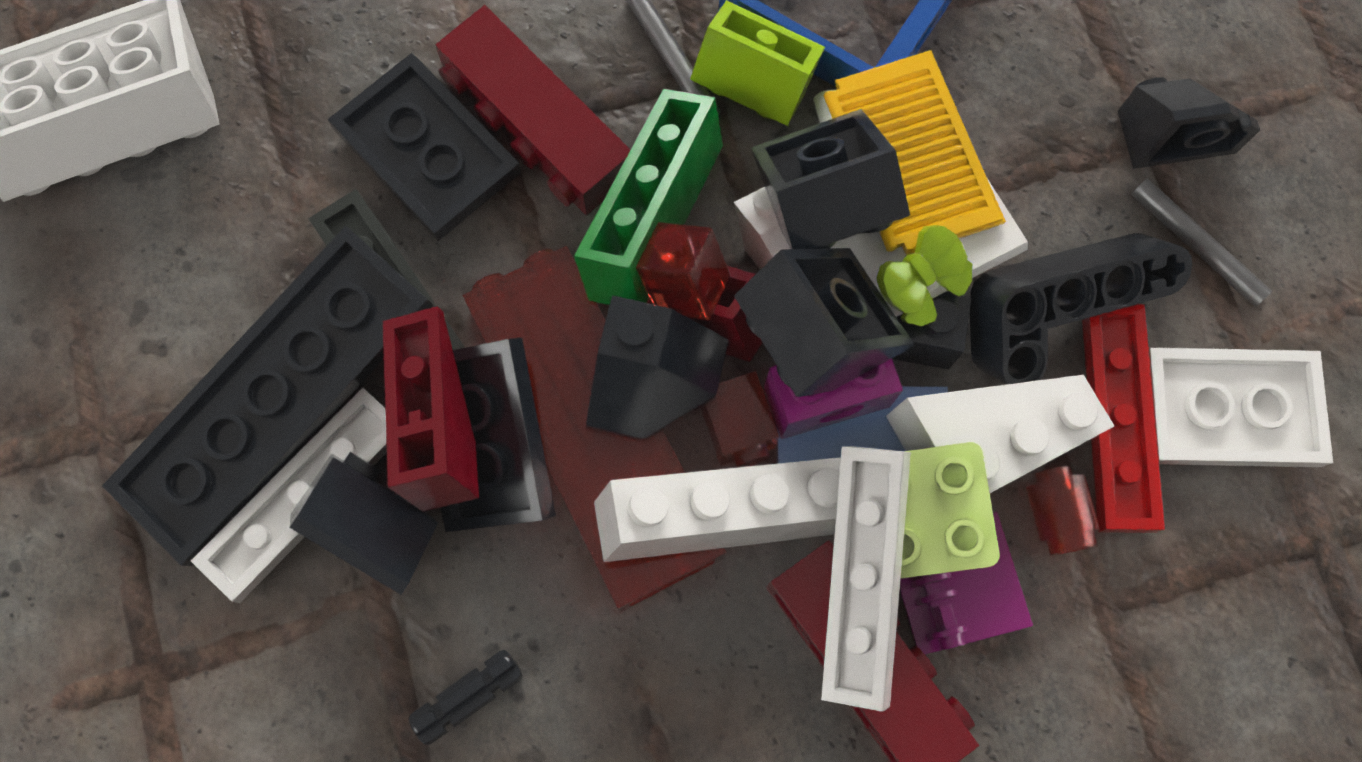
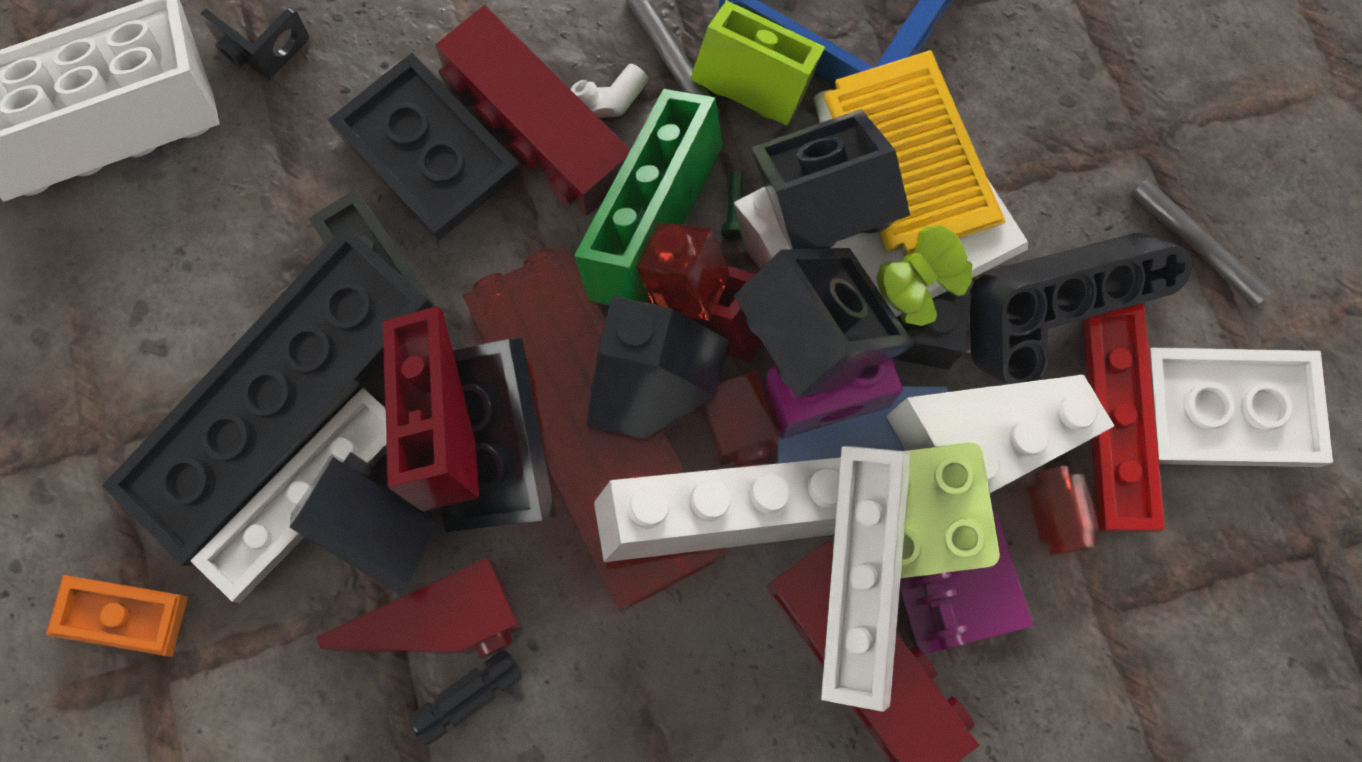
black slope [1118,77,1260,169] -> none
none -> orange plate [46,575,188,657]
none -> black bracket [200,7,309,80]
none -> dark red slope [316,557,523,659]
none -> white arm [571,64,649,118]
none -> dark green piece [721,170,743,240]

